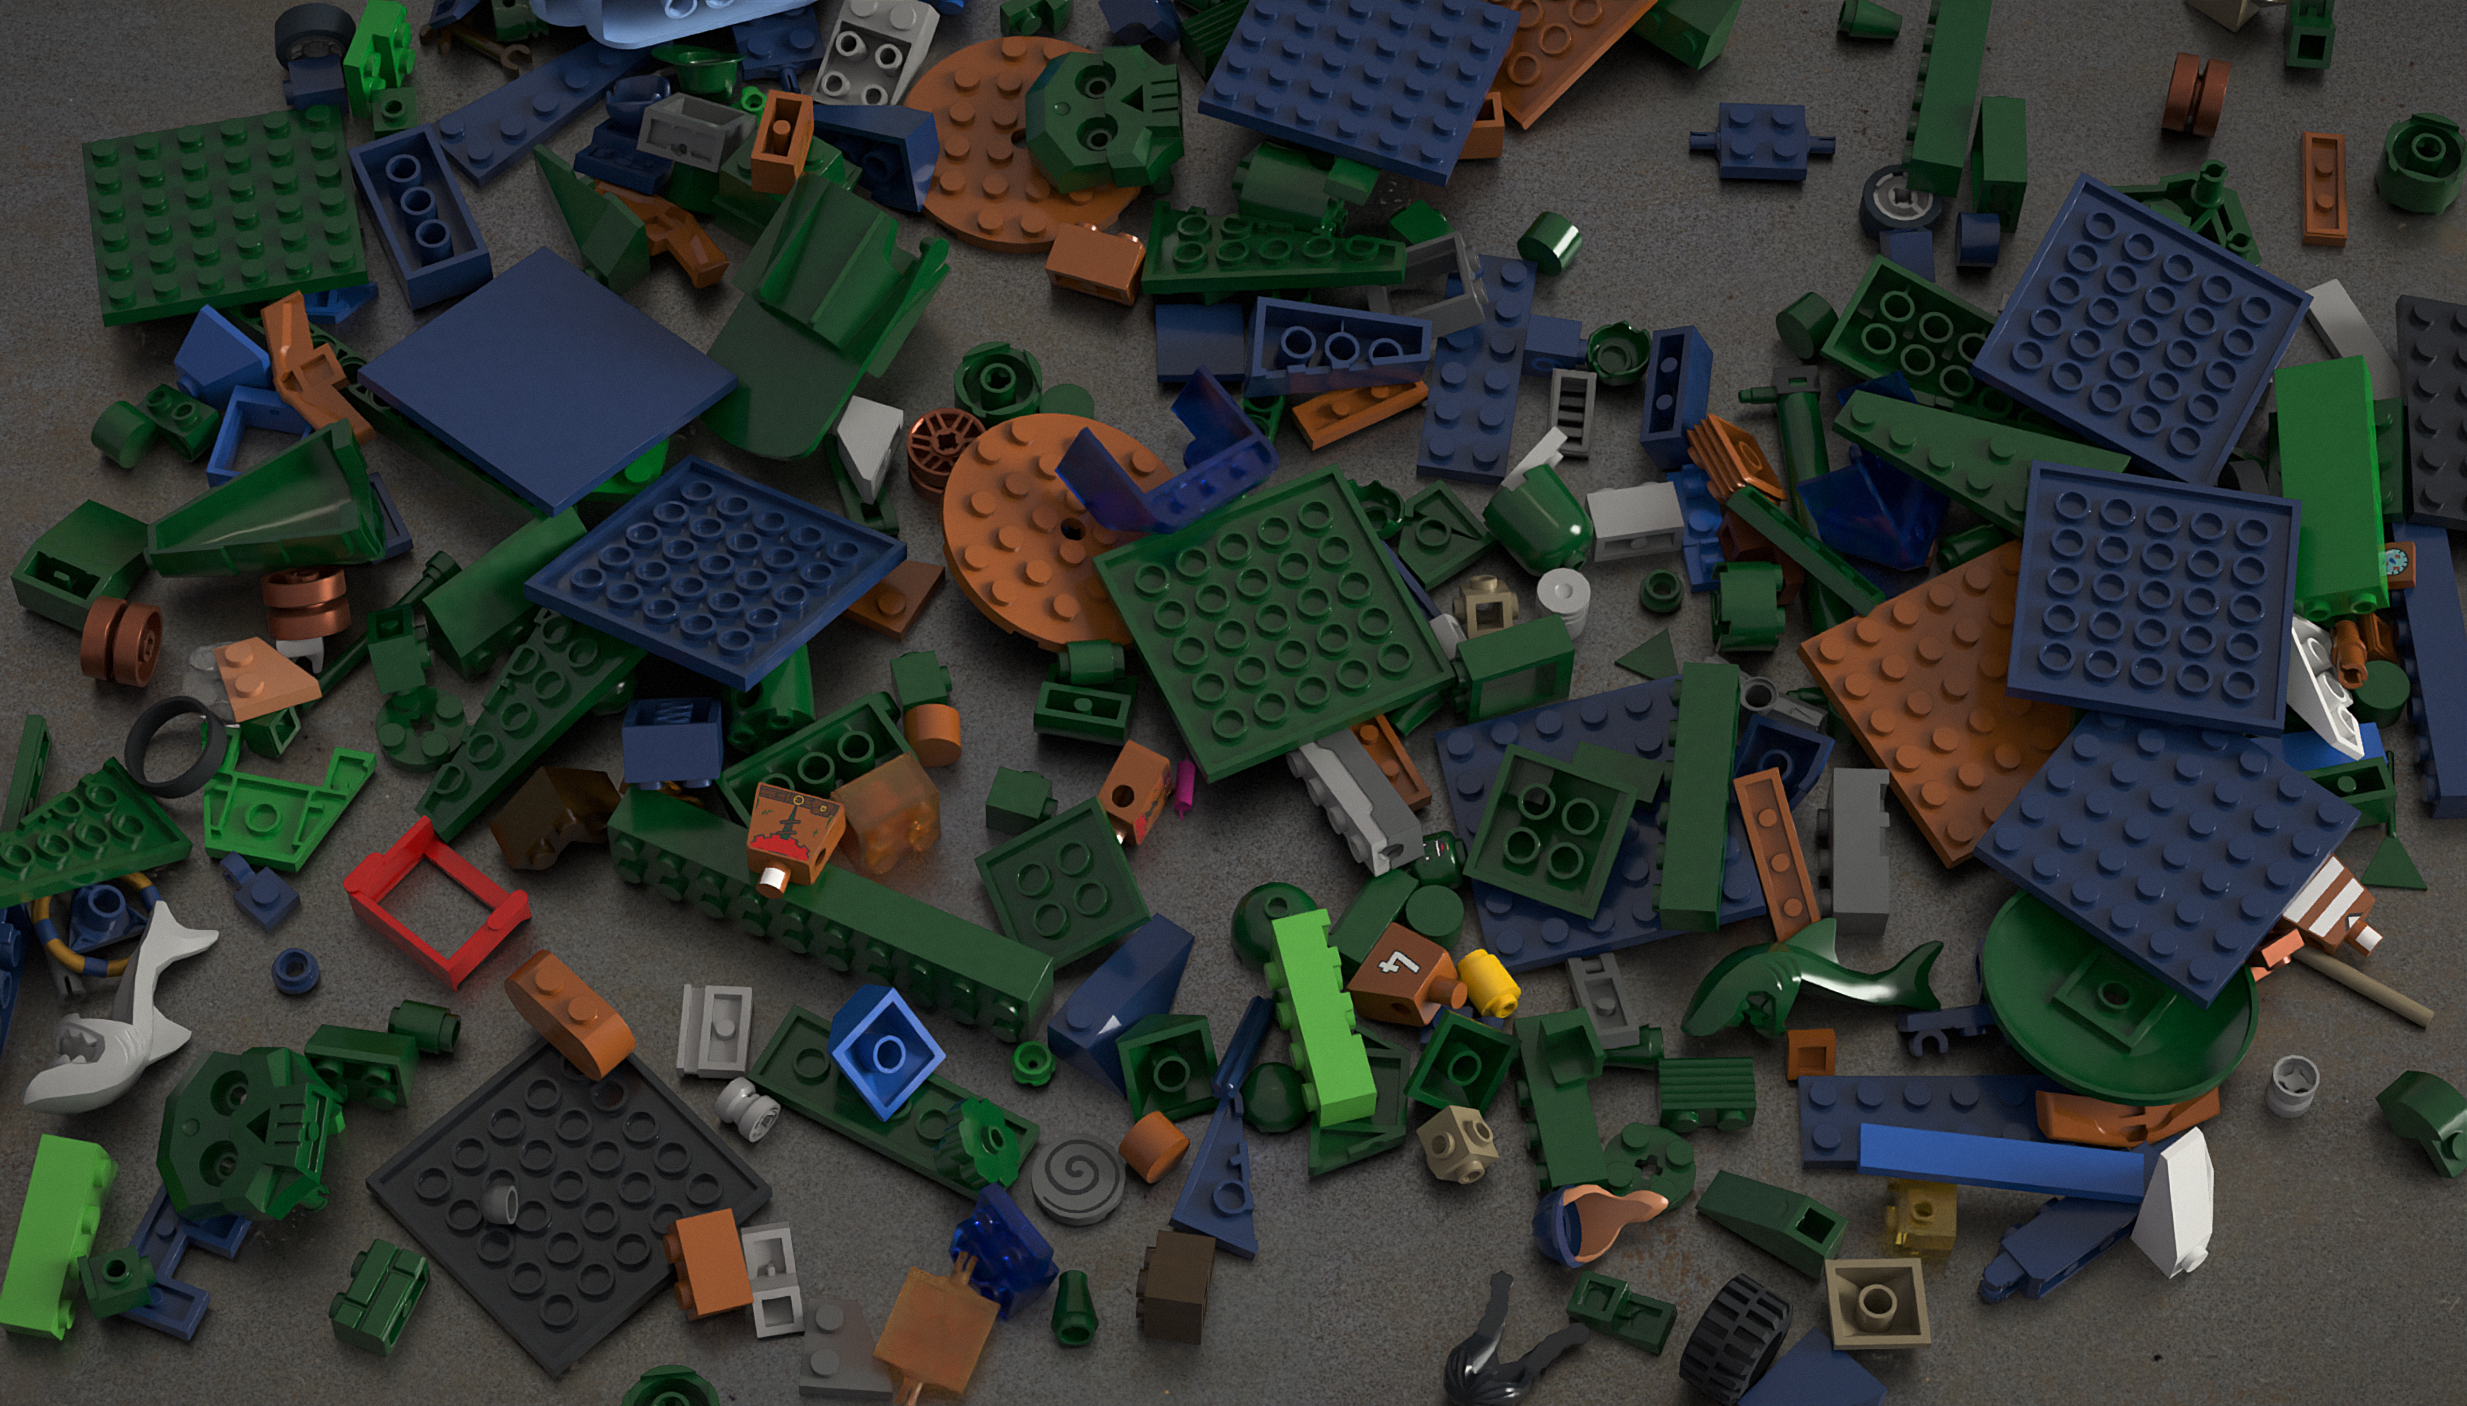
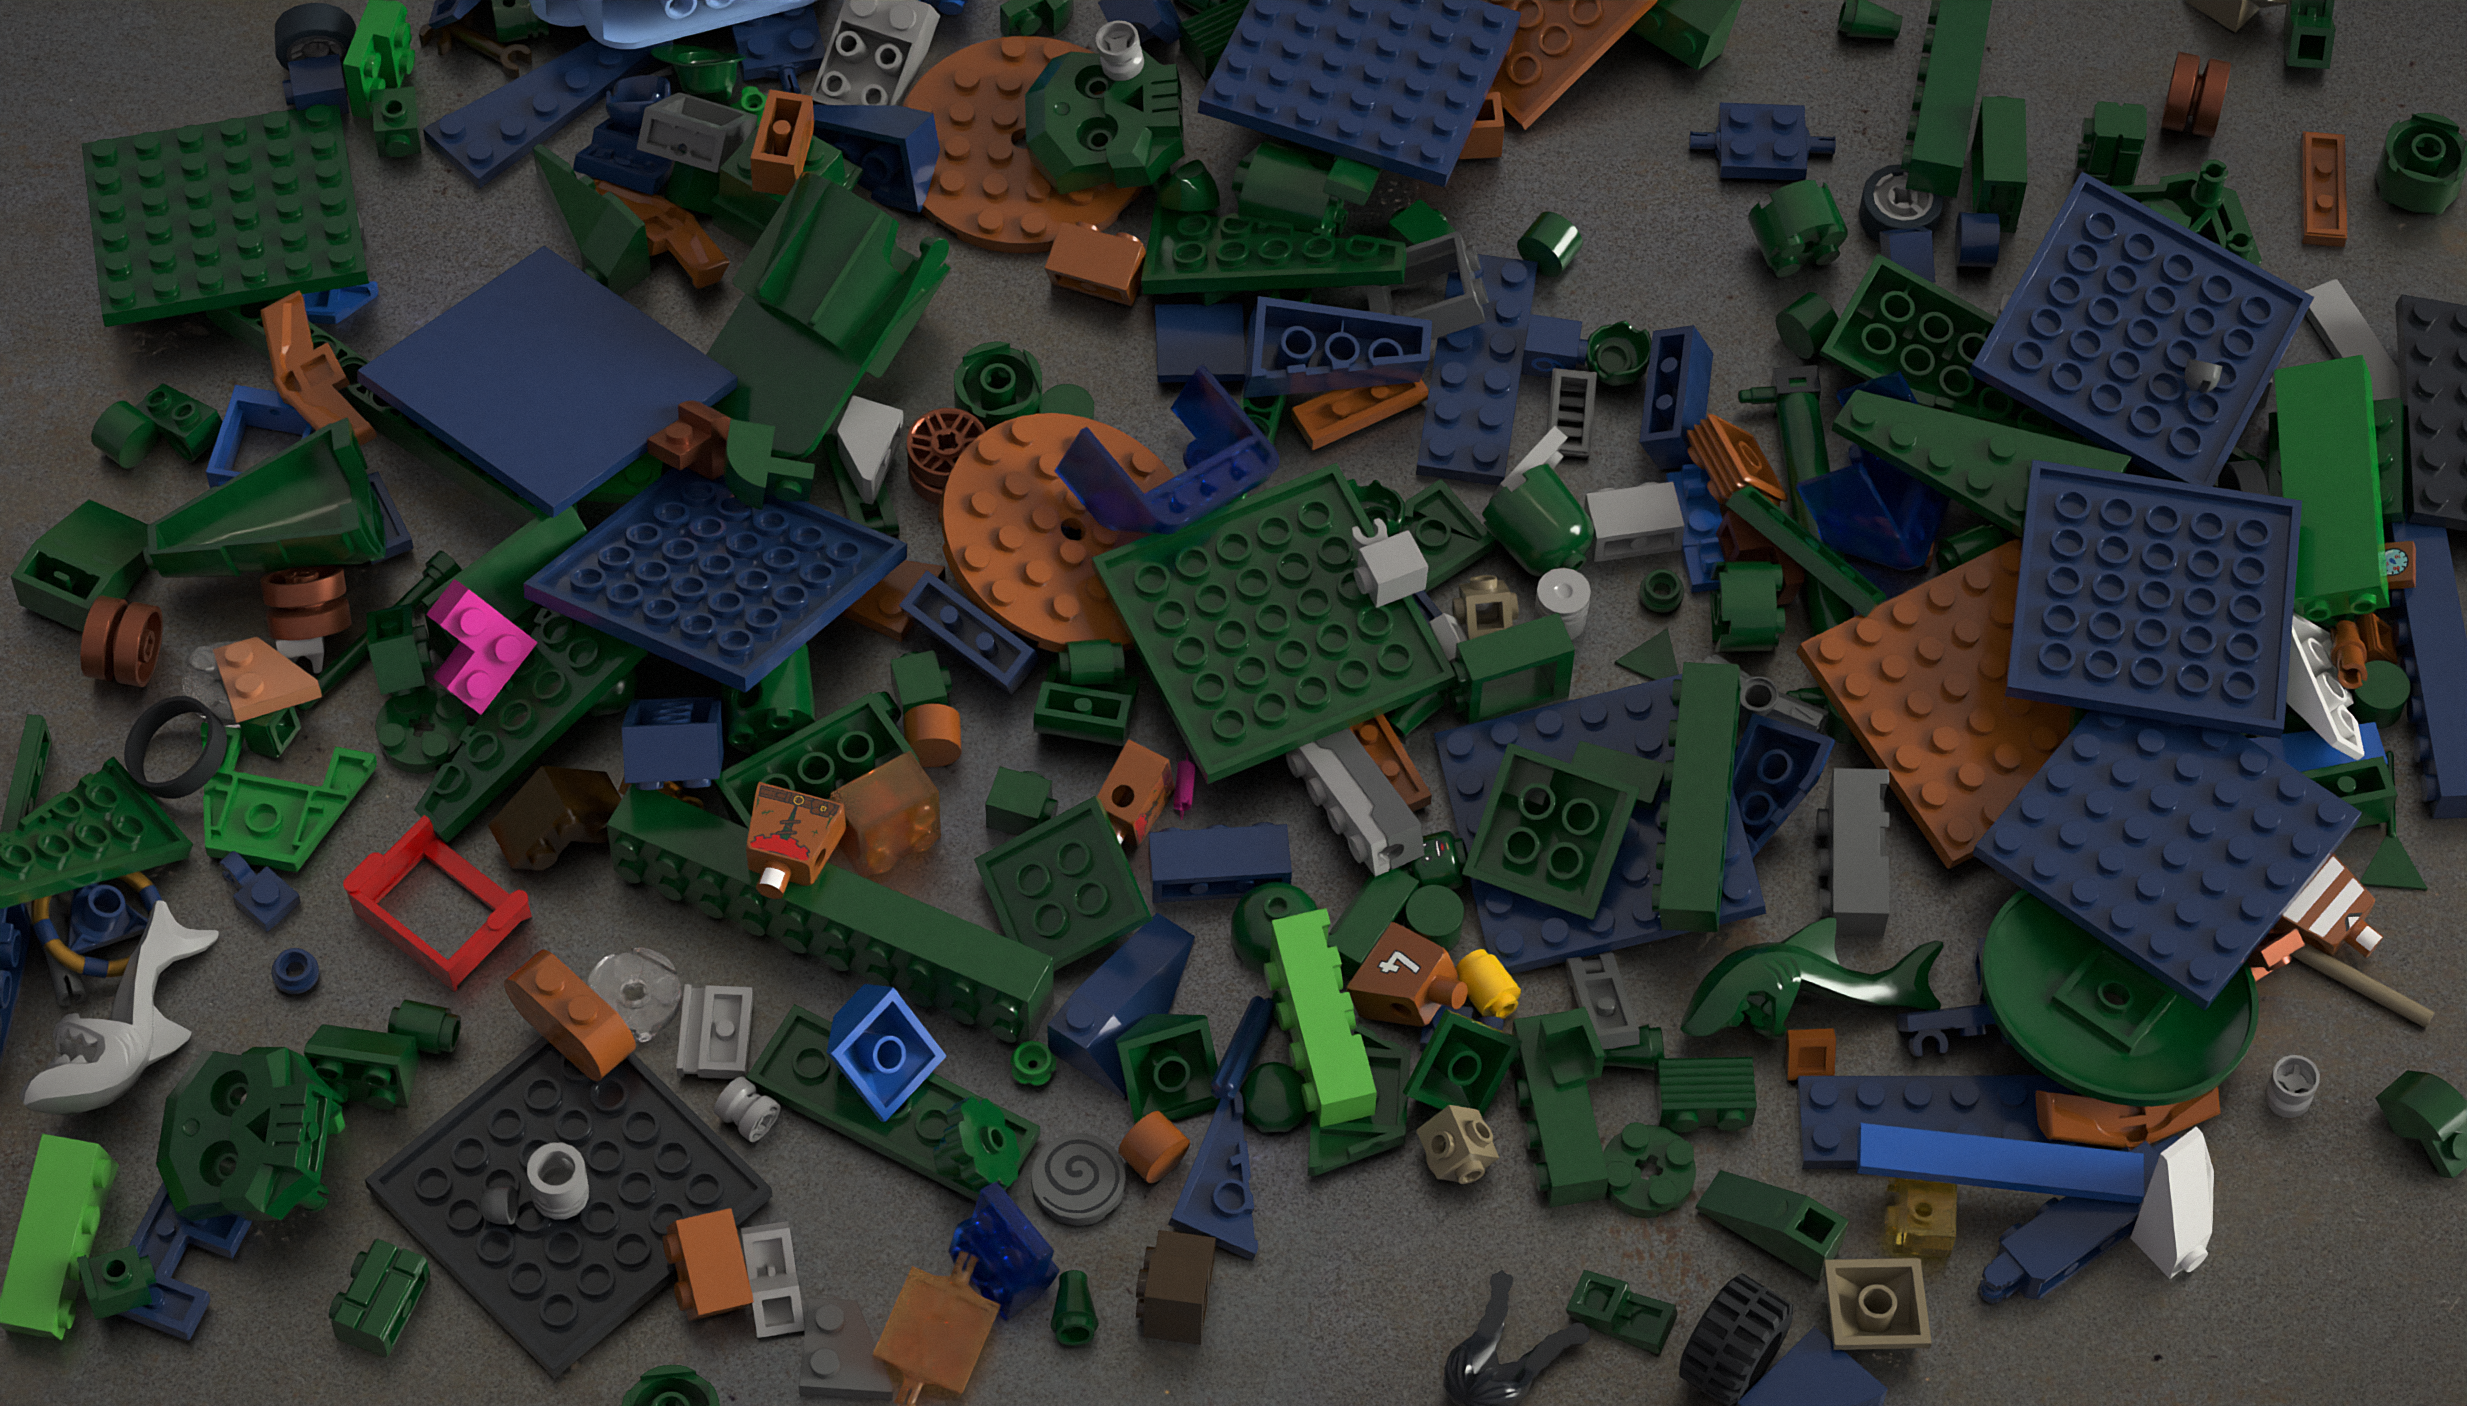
blue slope [174,304,276,411] -> none
dark blue brick [347,122,494,311] -> none
piece [1532,1184,1669,1269] -> none
dark orange plate [1732,767,1821,942] -> none
none -> dark pink brick [426,579,538,715]
none -> light grey piece [527,1143,589,1219]
none -> clear plate [587,947,682,1042]
none -> copper brick [647,400,731,481]
none -> dark green brick [723,419,815,510]
none -> dark blue brick [899,570,1039,696]
none -> light grey wheel [1096,21,1144,81]
none -> dark blue brick [1148,822,1292,903]
none -> dark green piece [1156,159,1220,211]
none -> light grey brick [1352,518,1428,608]
none -> dark green brick [1748,180,1848,278]
none -> dark green brick [2075,101,2147,186]
none -> dark grey hinge [2184,359,2222,394]

